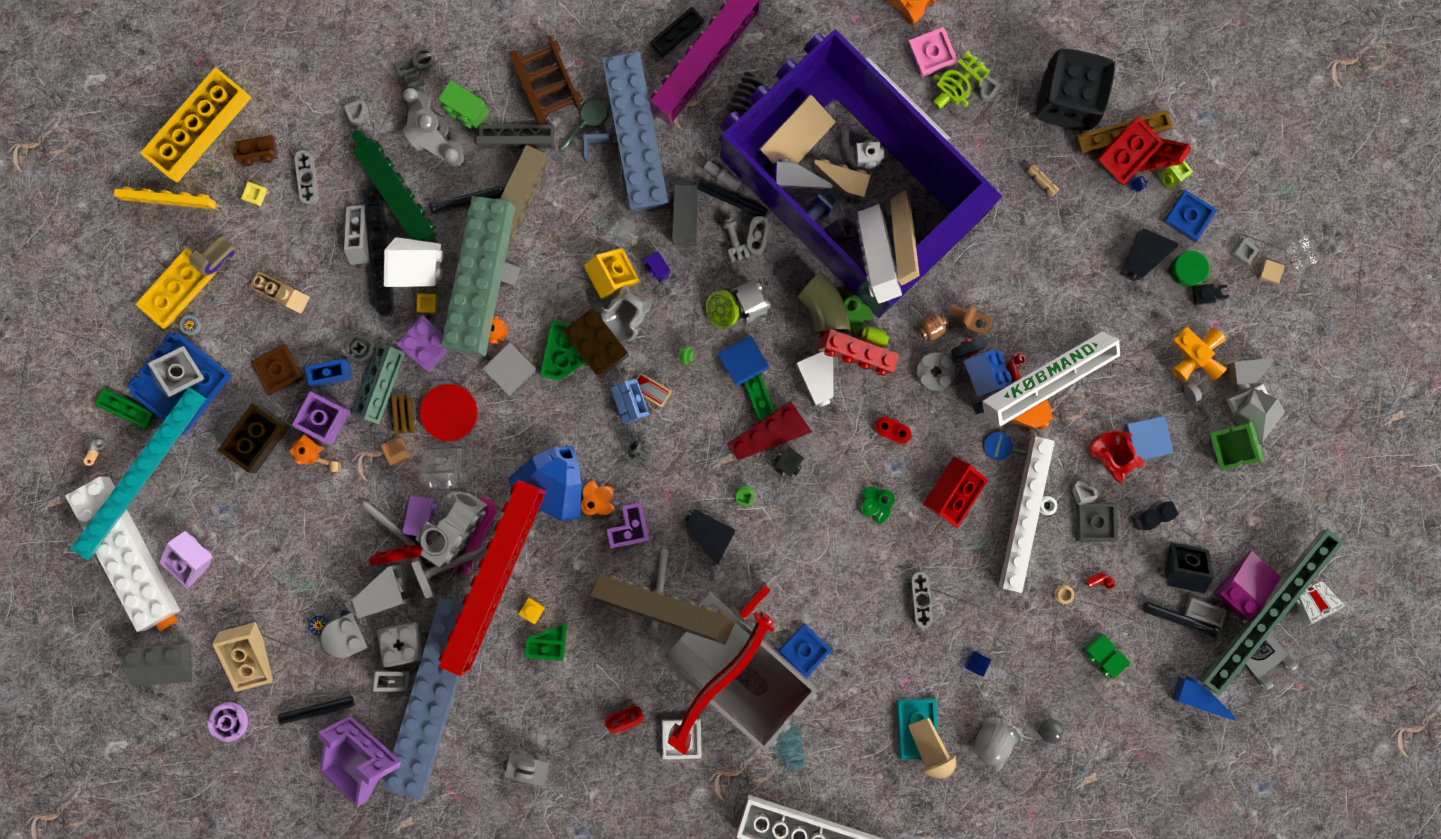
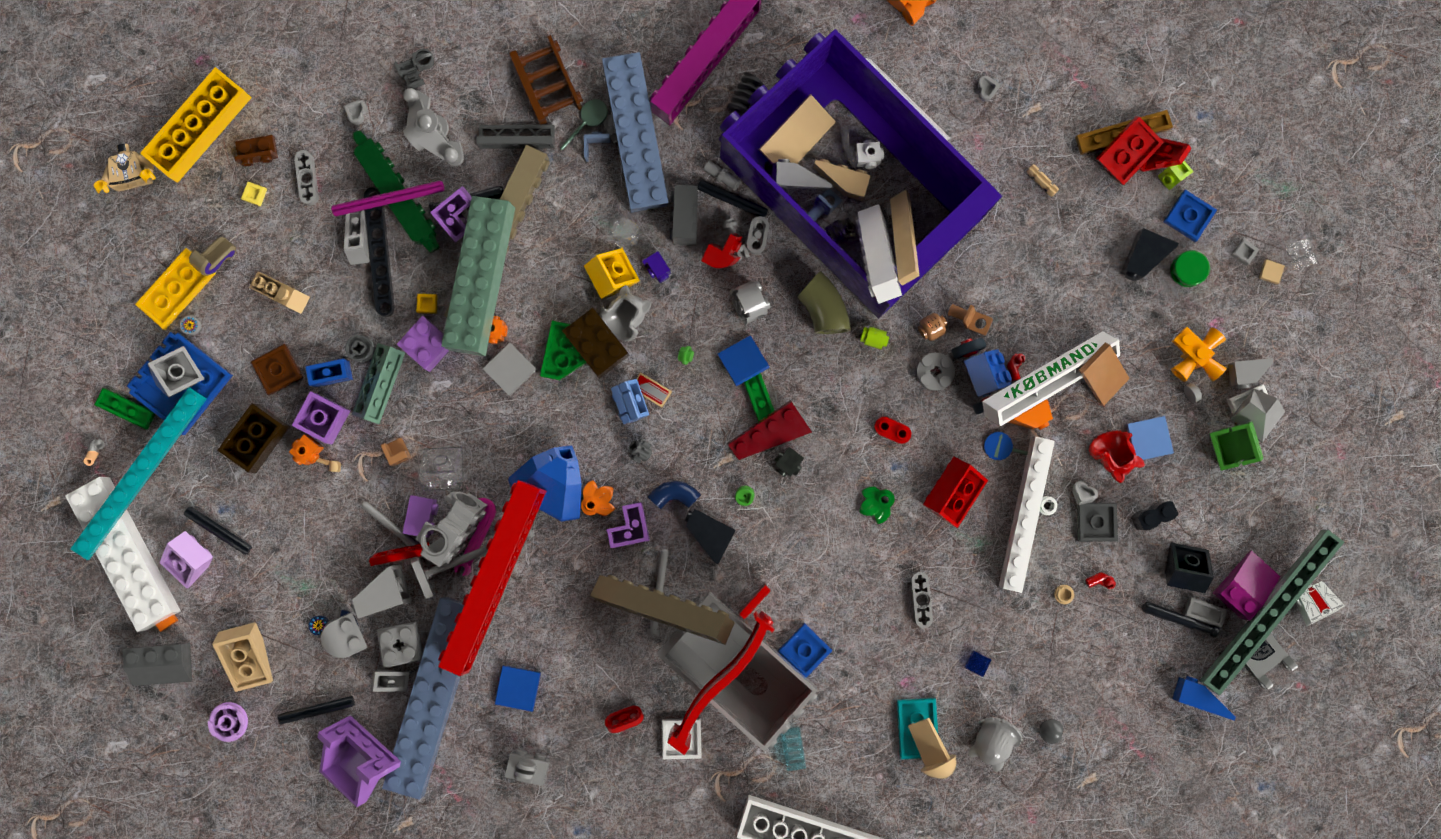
yellow plate [114,187,216,209] -> none
white slope [384,237,443,287] -> none
pearl gold tile [391,394,415,434] -> none
red tile [420,384,478,442] -> none
bright green piece [438,80,489,130] -> none
light grey tile [501,262,521,286] -> none
yellow plate [518,597,546,624] -> none
green wing [524,623,568,662] -> none
black tile [650,6,704,58] -> none
lime tile [706,290,739,329] -> none
white slope [796,352,833,408] -> none
brick [817,329,899,376] -> none
bright green plate [844,295,873,333] -> none
bright pink plate [908,27,958,77] -> none
lime torso [933,51,991,110] -> none
black piece [1036,49,1115,131] -> none
green piece [1082,632,1131,679] -> none
clear blue plate [1129,176,1148,192] -> none
black plate [1192,283,1229,305] -> none
none -> tan torso [93,144,156,193]
none -> black axle [184,507,252,555]
none -> magenta axle [331,181,445,216]
none -> medium lavender brick [430,186,472,243]
none -> blue tile [495,665,541,712]
none -> dark blue cylinder [647,480,701,509]
none -> red brick [701,233,742,268]
none -> medium nougat tile [1079,342,1130,406]

